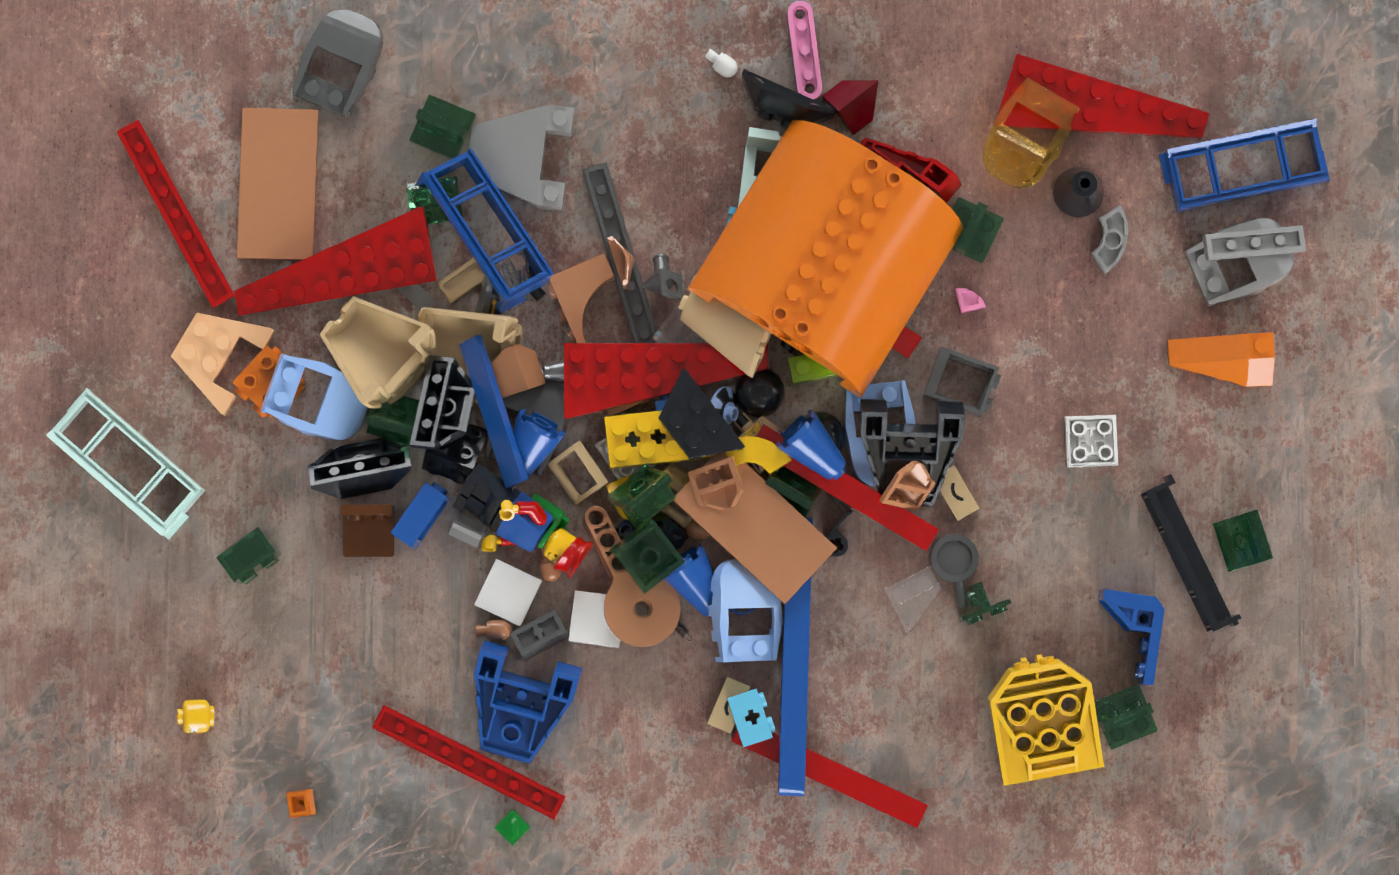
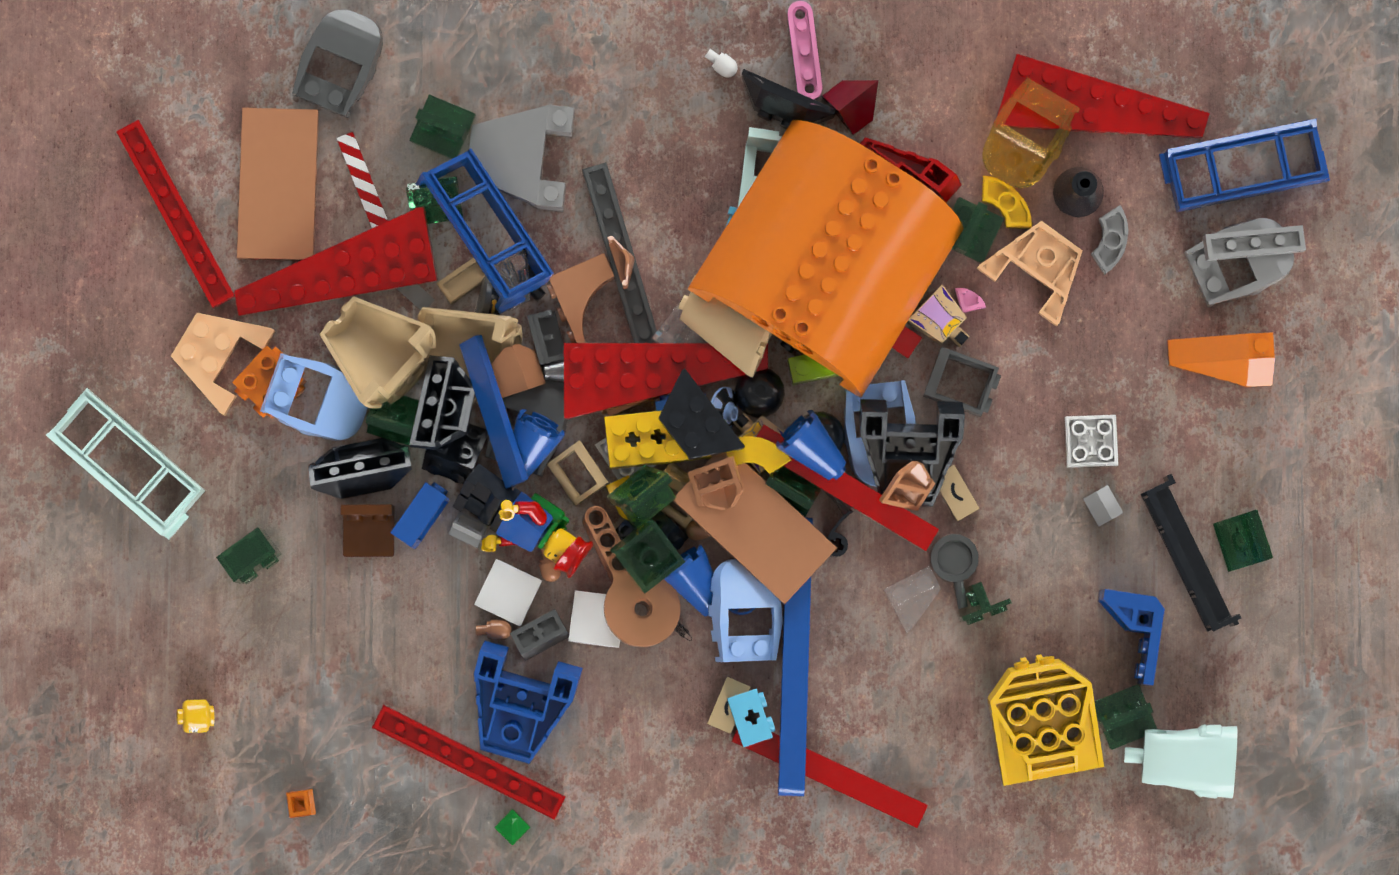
dark grey bracket [643,254,683,301] -> none
none -> sticker [337,132,388,228]
none -> dark grey hinge [527,310,564,367]
none -> torso [907,285,970,348]
none -> light nougat wing [977,221,1083,327]
none -> yellow tile [982,176,1032,229]
none -> light grey piece [1083,485,1123,526]
none -> light aqua torso [1124,724,1237,799]

